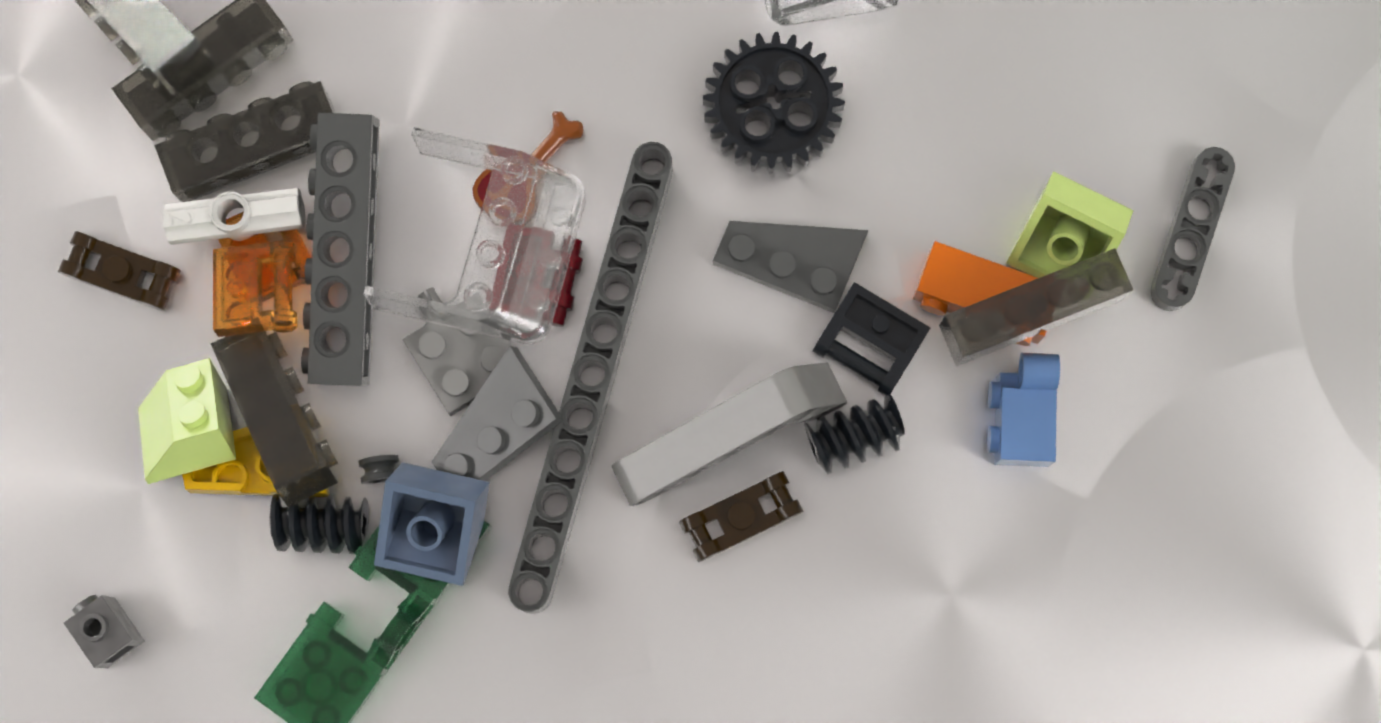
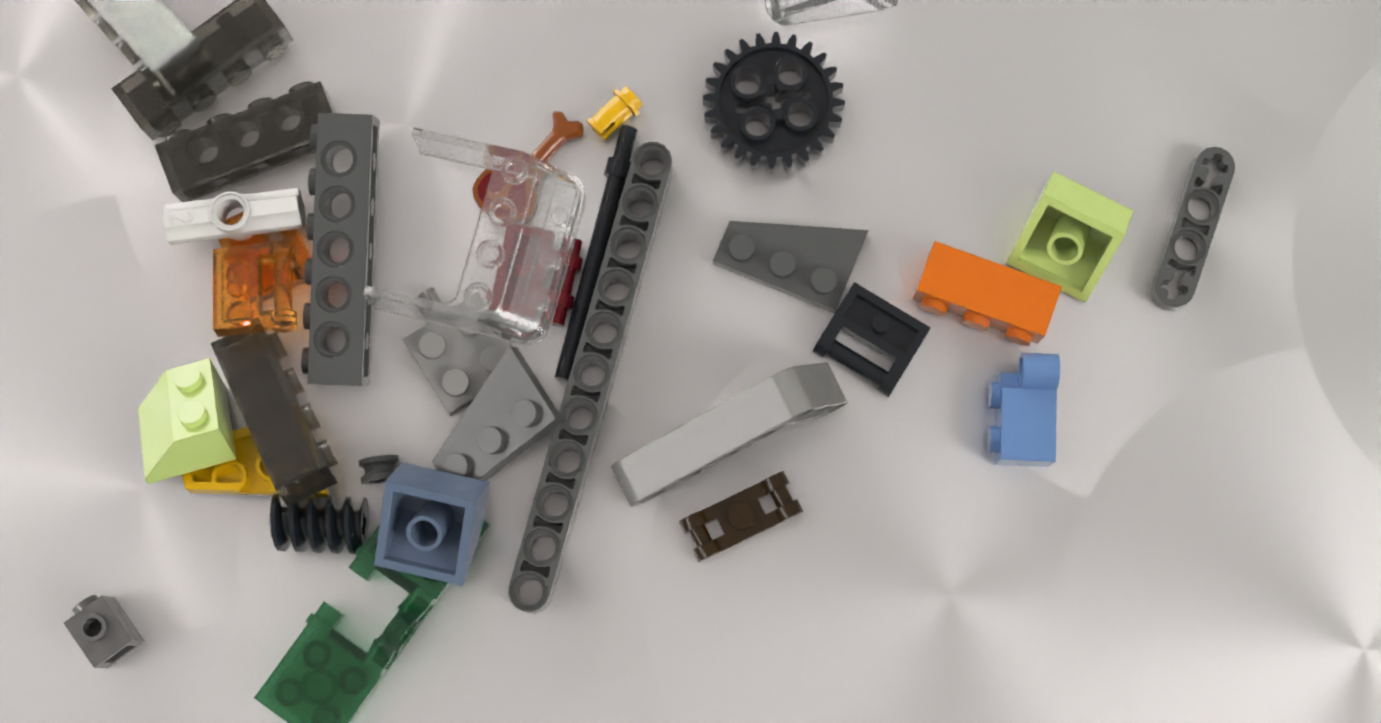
dark brown plate [57,231,181,311] -> none
black piece [804,394,905,475] -> none
clear smoke brick [939,248,1134,367] -> none
none -> black bar [554,125,638,381]
none -> yellow pin [586,86,643,142]

